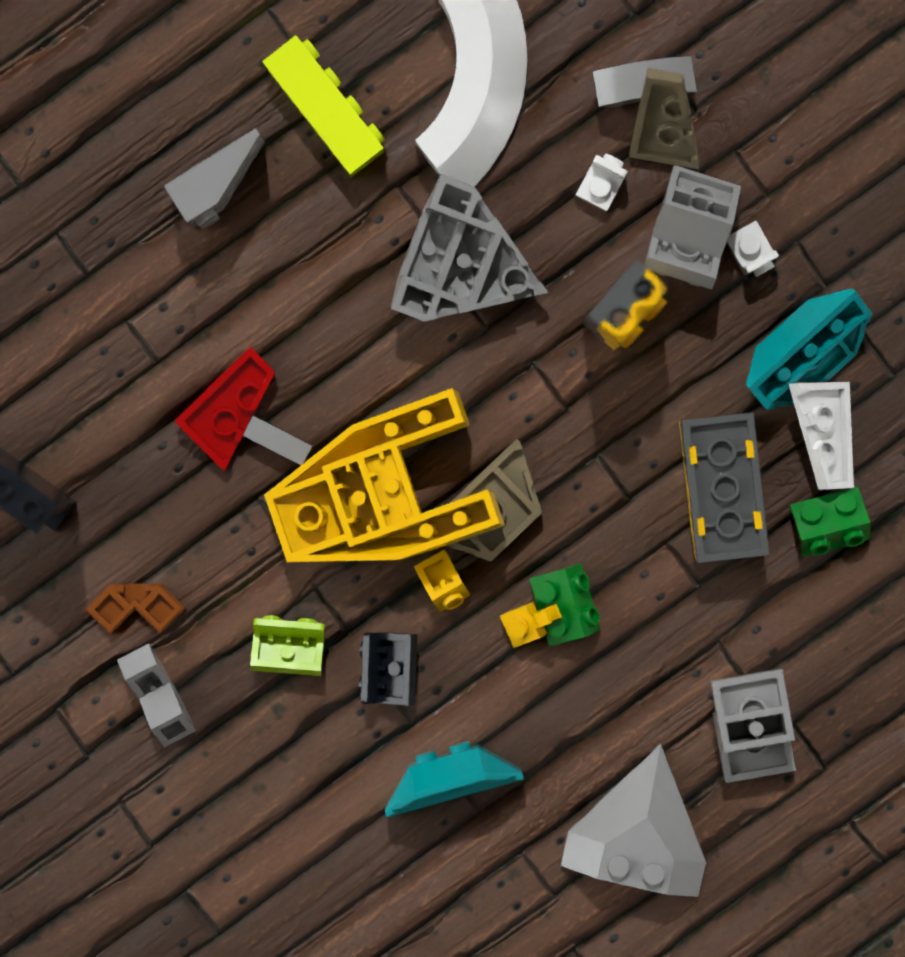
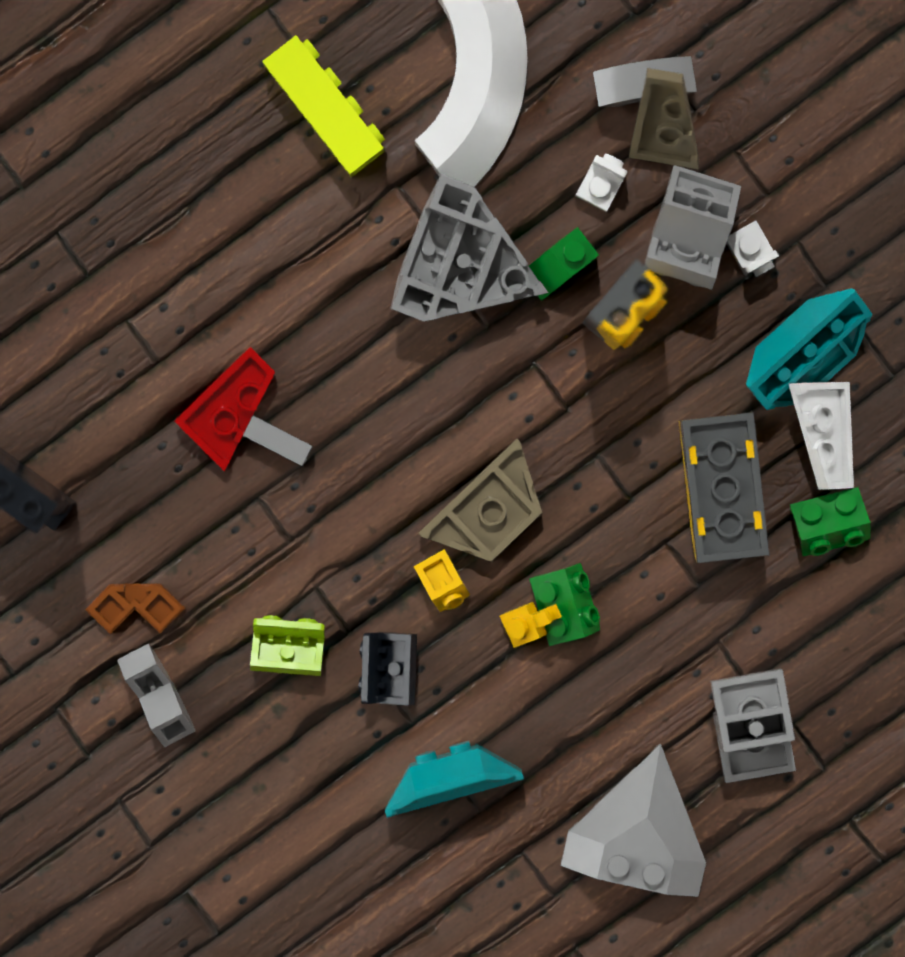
light grey slope [164,128,265,229] -> none
yellow wedge [264,388,505,562] -> none
none -> green slope [529,227,599,301]

